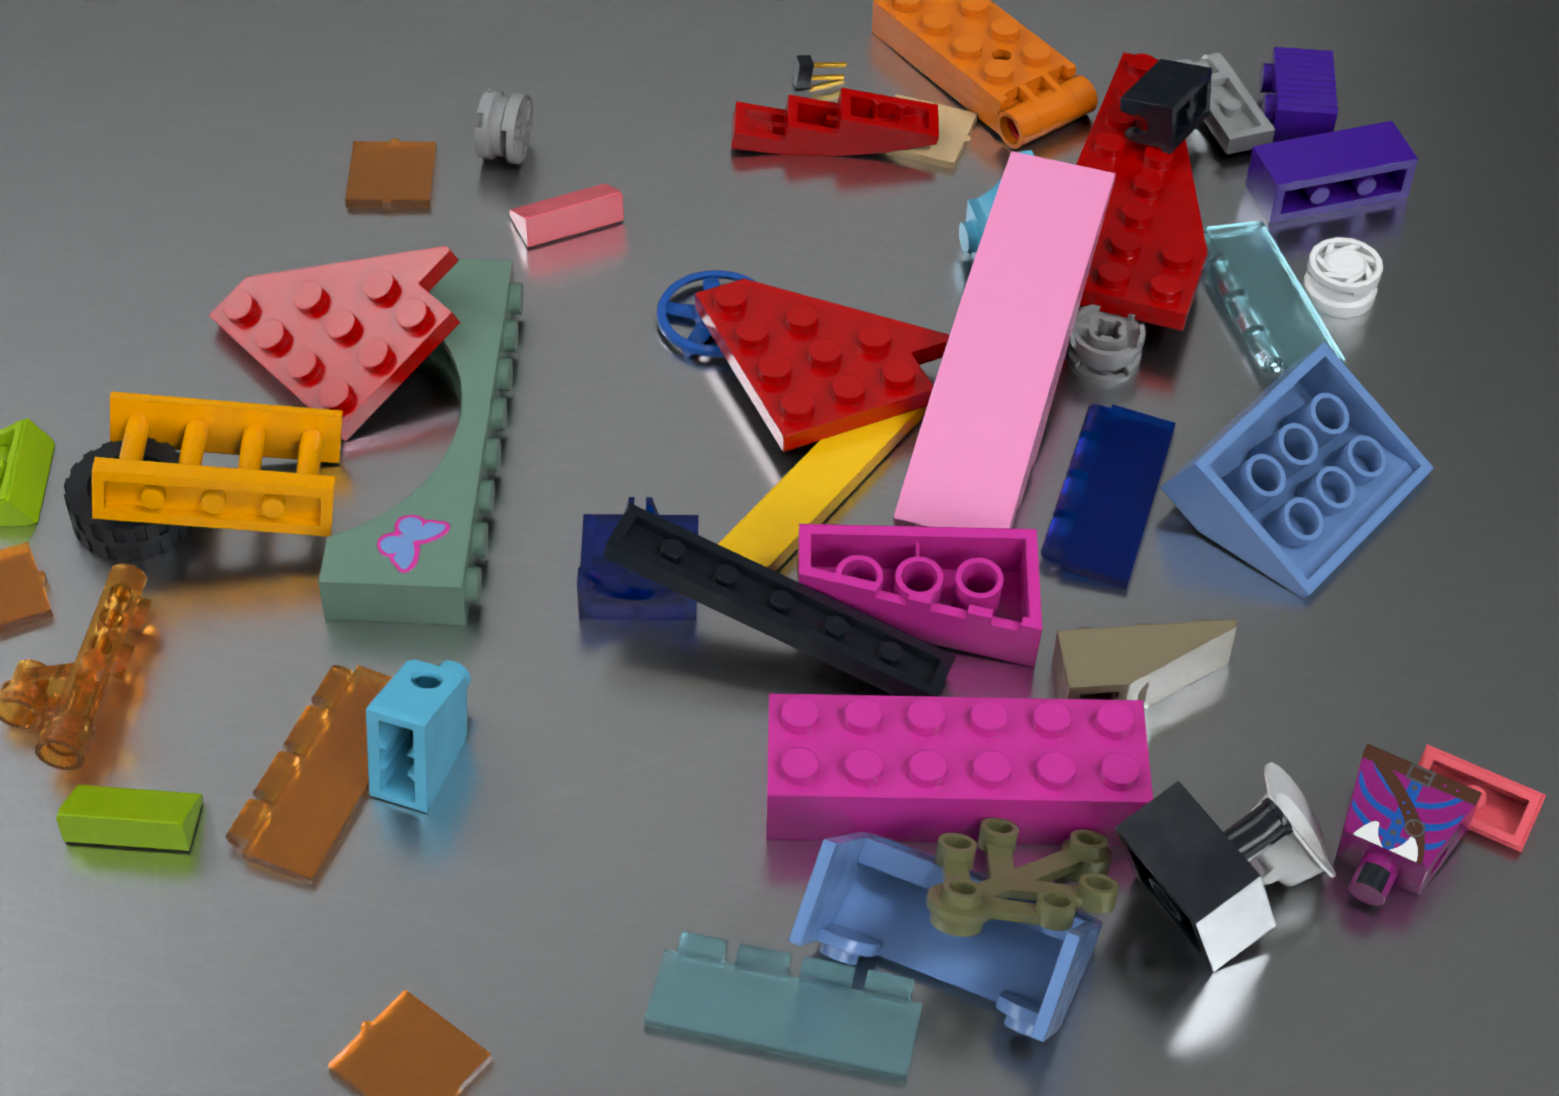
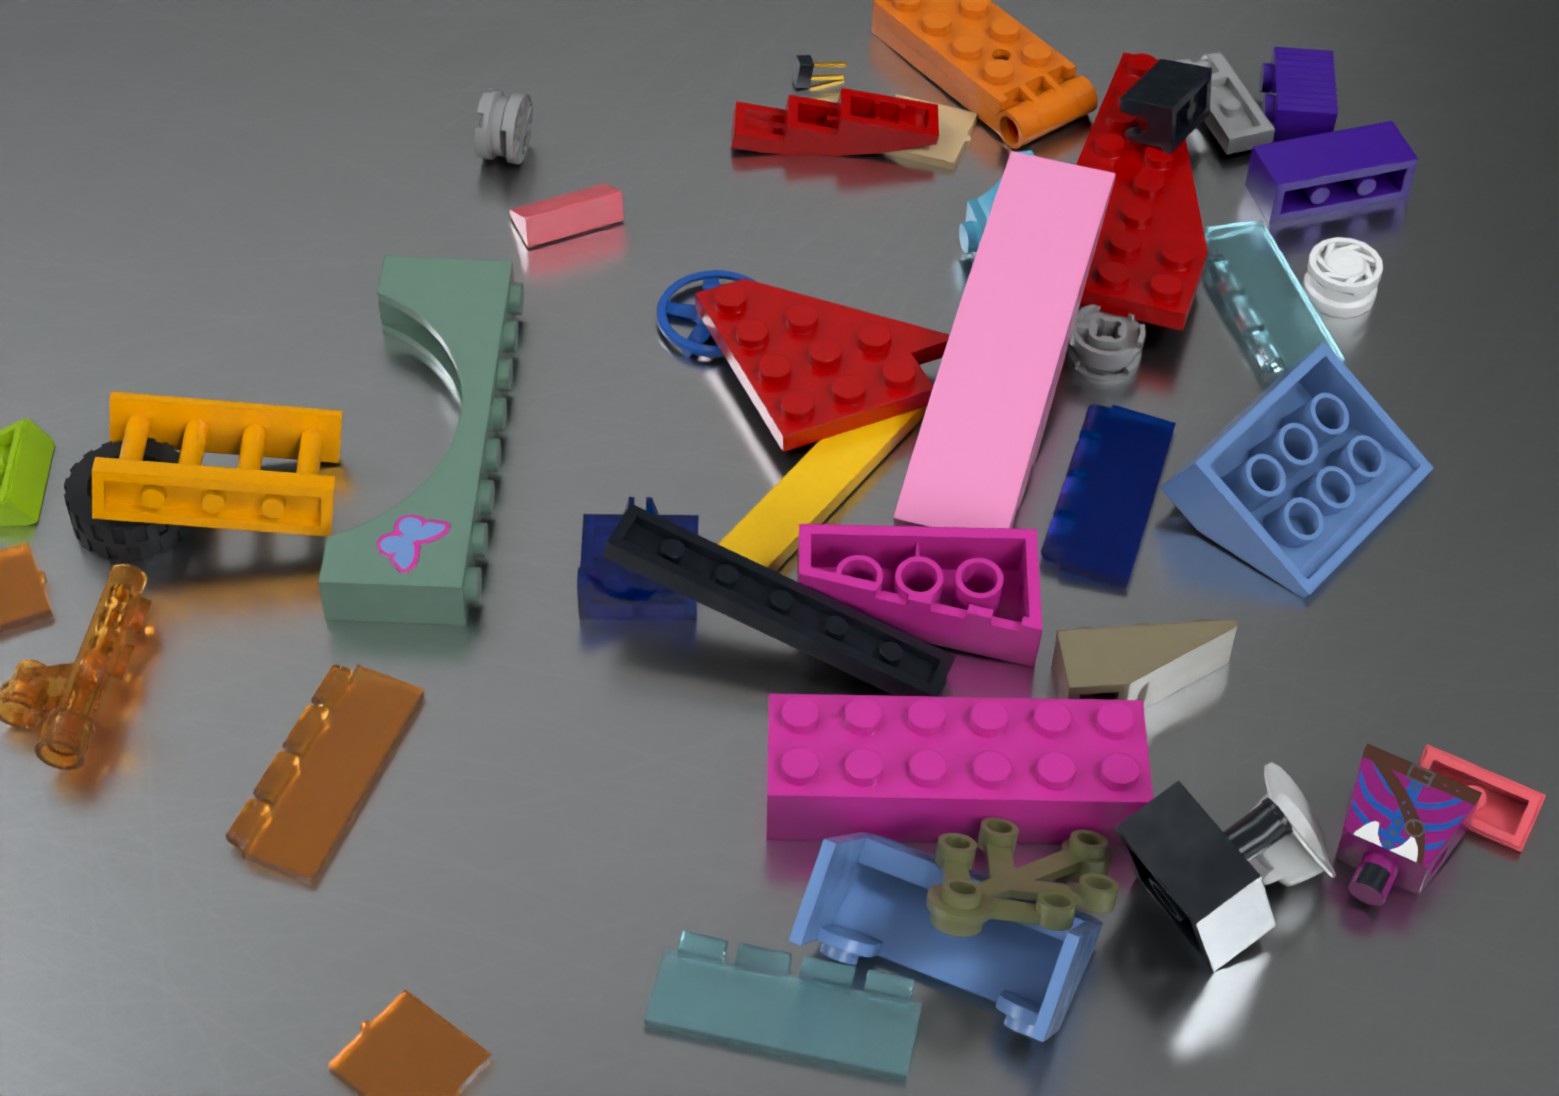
lime slope [56,784,203,851] -> none
wing [208,246,461,442] -> none
clear orange piece [345,138,437,211] -> none
medium azure torso [366,659,471,813] -> none

